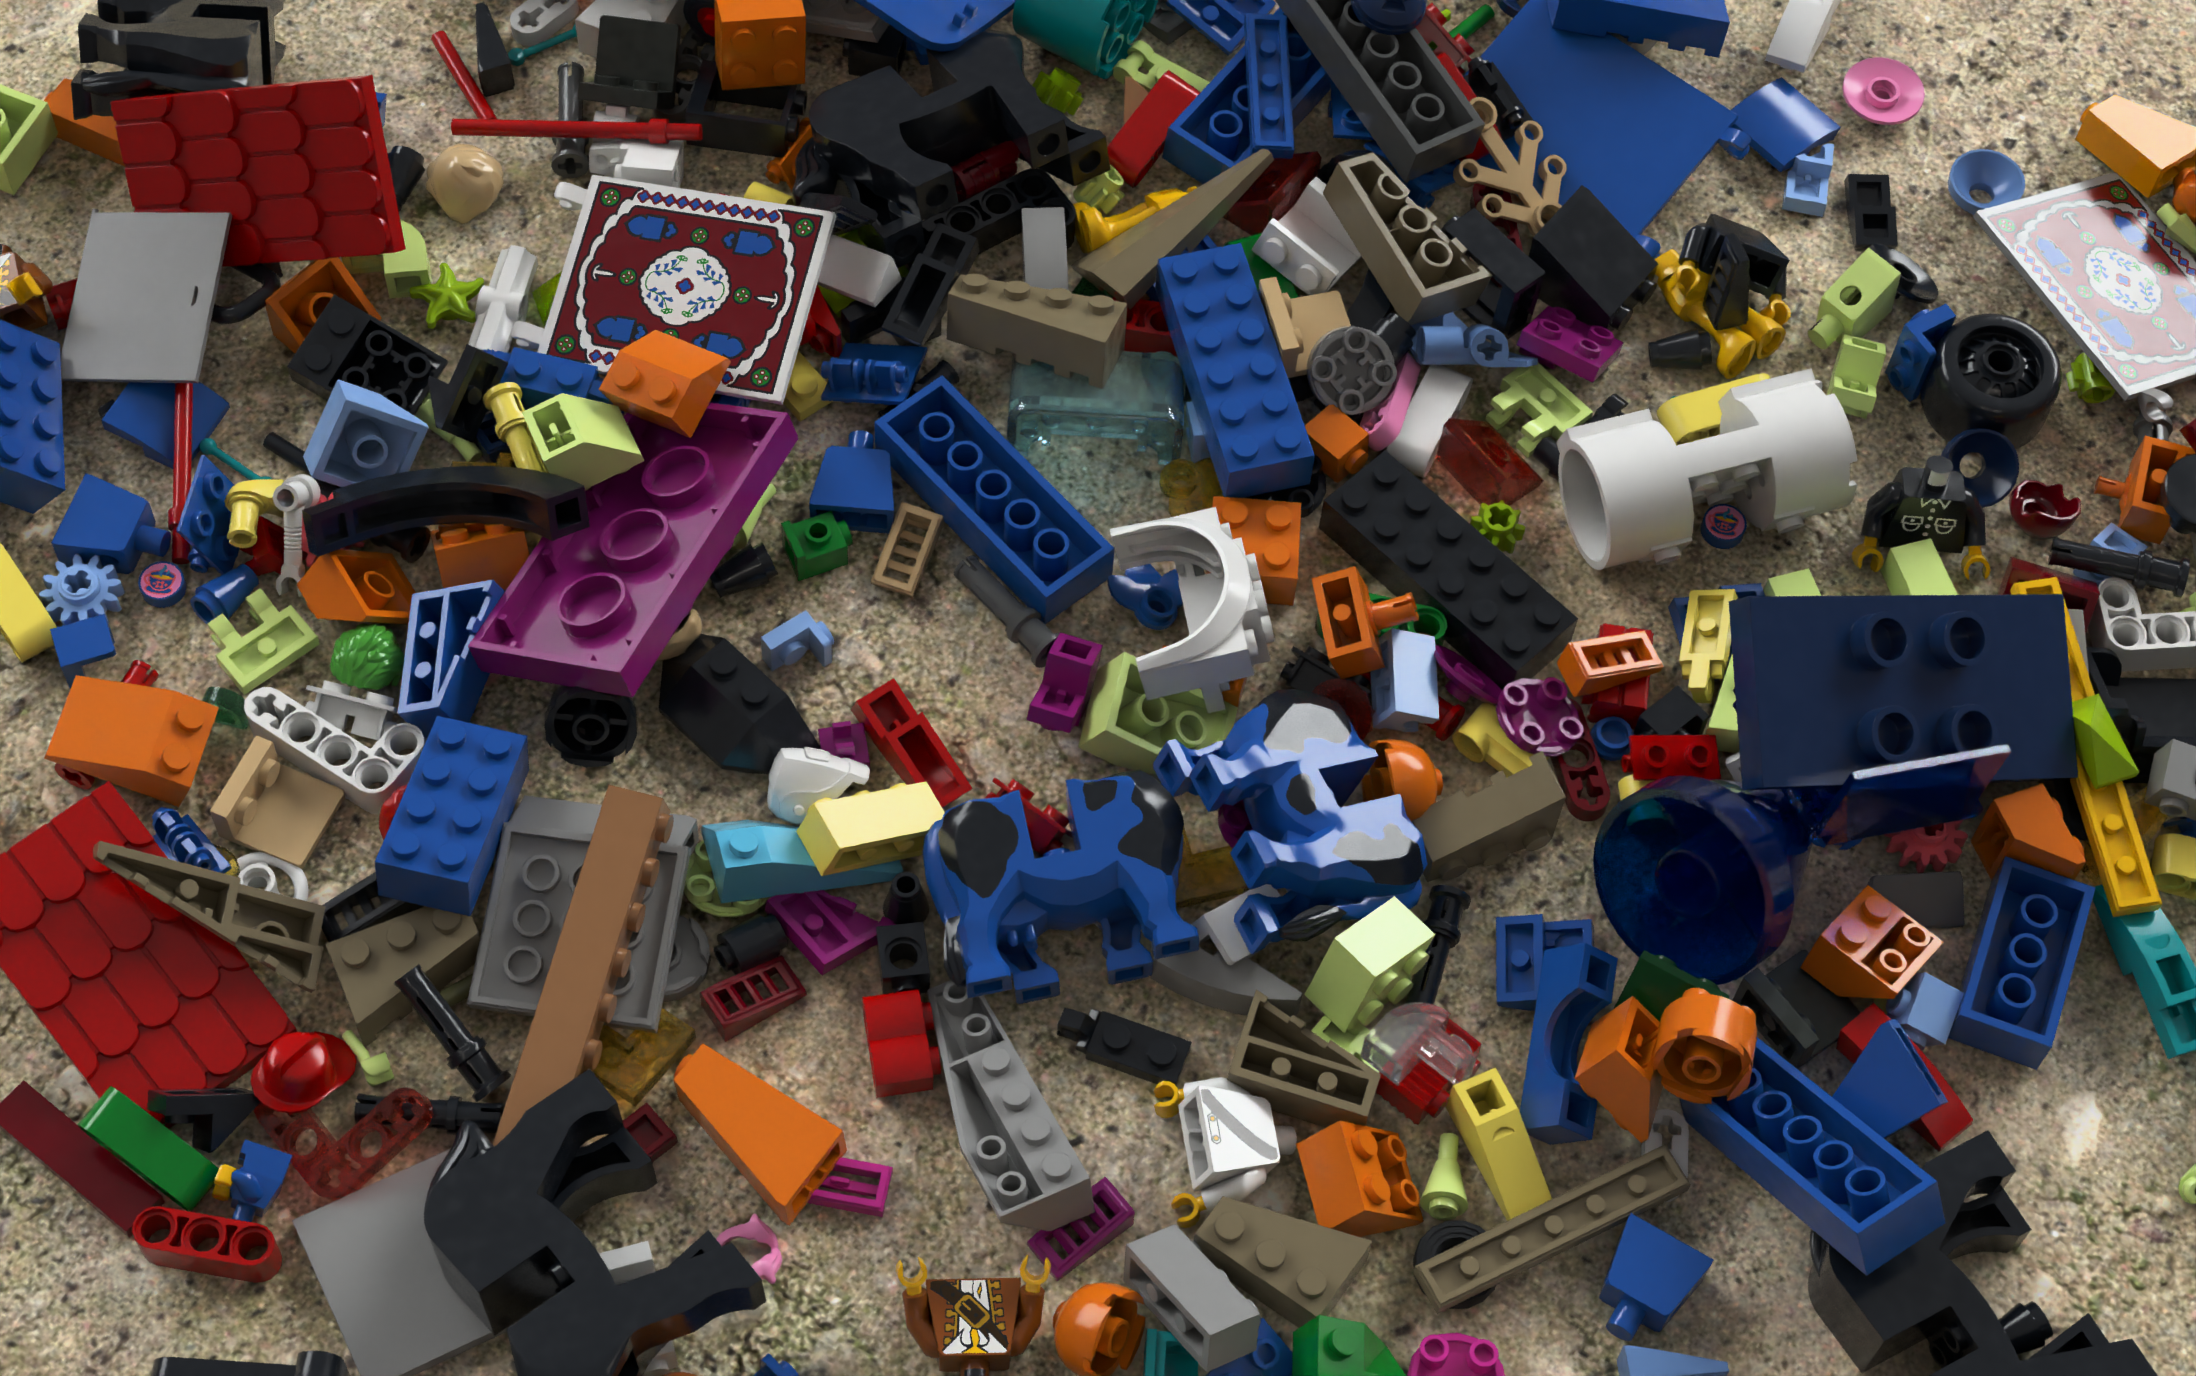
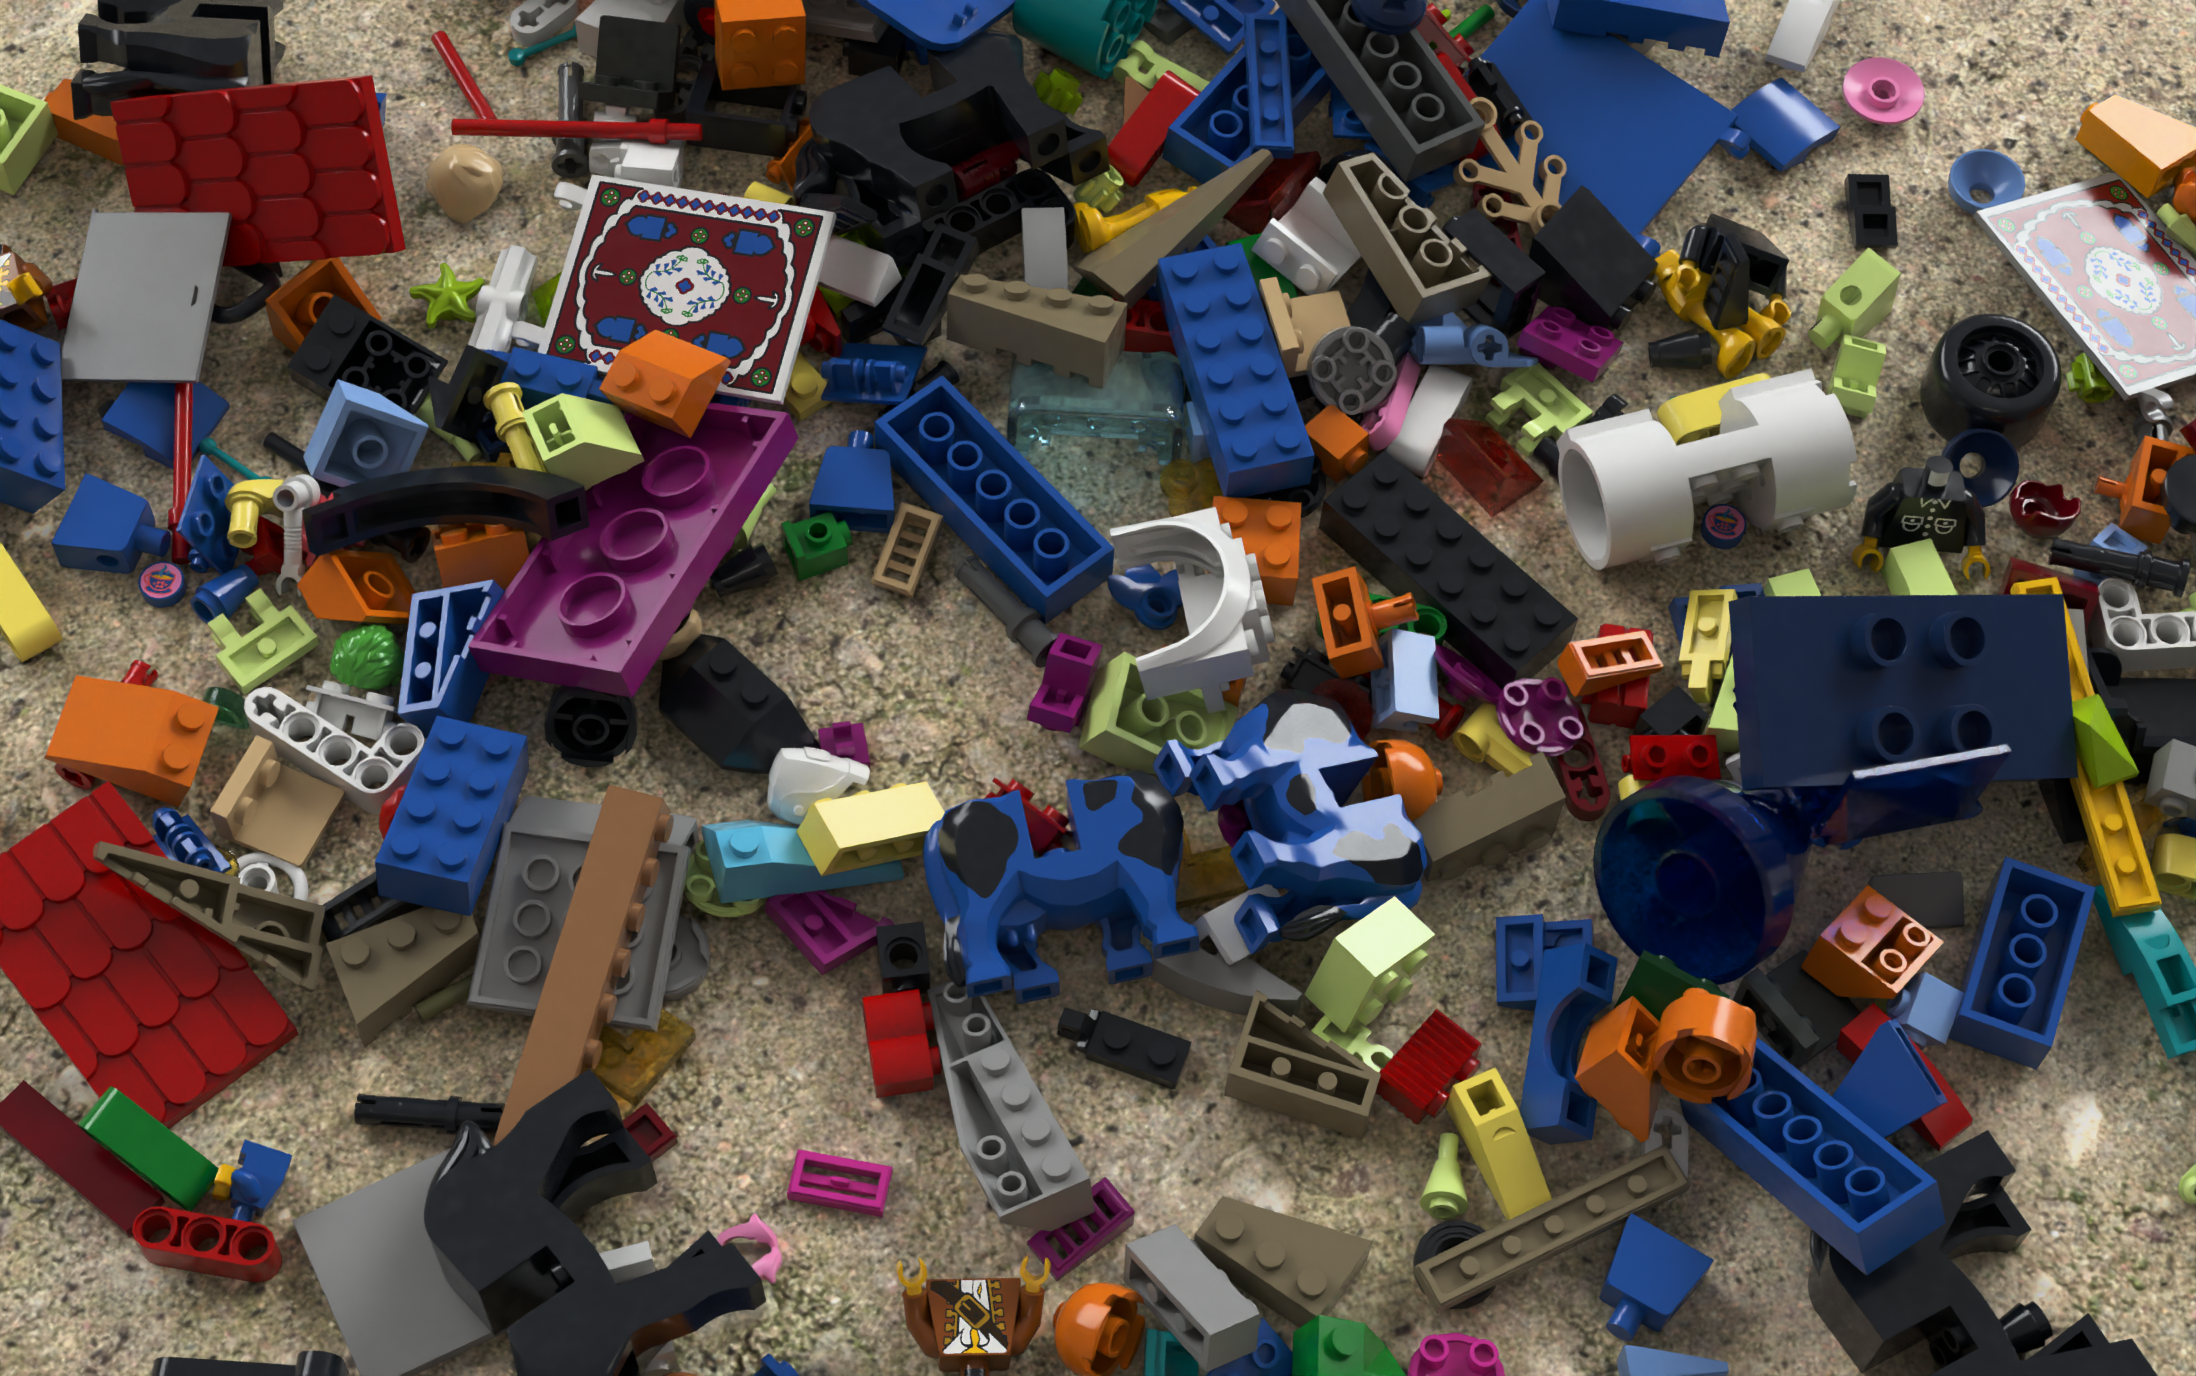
light blue gear [39,554,125,626] -> none
blue panel [50,614,116,688] -> none
black slope [147,1088,260,1153] -> none
red piece [250,1031,357,1113] -> none
clear red beam [254,1087,433,1201] -> none
yellowish green brick [341,220,432,299] -> none
yellowish green hand [342,1030,394,1086] -> none
black cone [387,146,425,211] -> none
black pin [394,964,511,1102] -> none
black slope [475,2,515,97] -> none
orange slope [673,1043,847,1226] -> none
dark red slope [699,955,807,1042] -> none
black brick [714,913,788,975] -> none
light blue bracket [761,610,834,671] -> none
red slope [850,678,973,808] -> none
black cone [883,872,929,925] -> none
white torso [1154,1077,1297,1228] -> none
orange slope [1296,1120,1424,1237] -> none
clear brick [1360,1002,1477,1086] -> none
black pin [1401,885,1471,1026] -> none
lime gear [1470,500,1525,554] -> none
blue plate [1590,717,1634,761] -> none
light blue slope [1782,143,1834,217] -> none
black dish [1869,244,1938,304] -> none
coral gear [1882,793,1968,873] -> none
blue bracket [1885,304,1956,402] -> none
orange slope [1970,783,2086,880] -> none

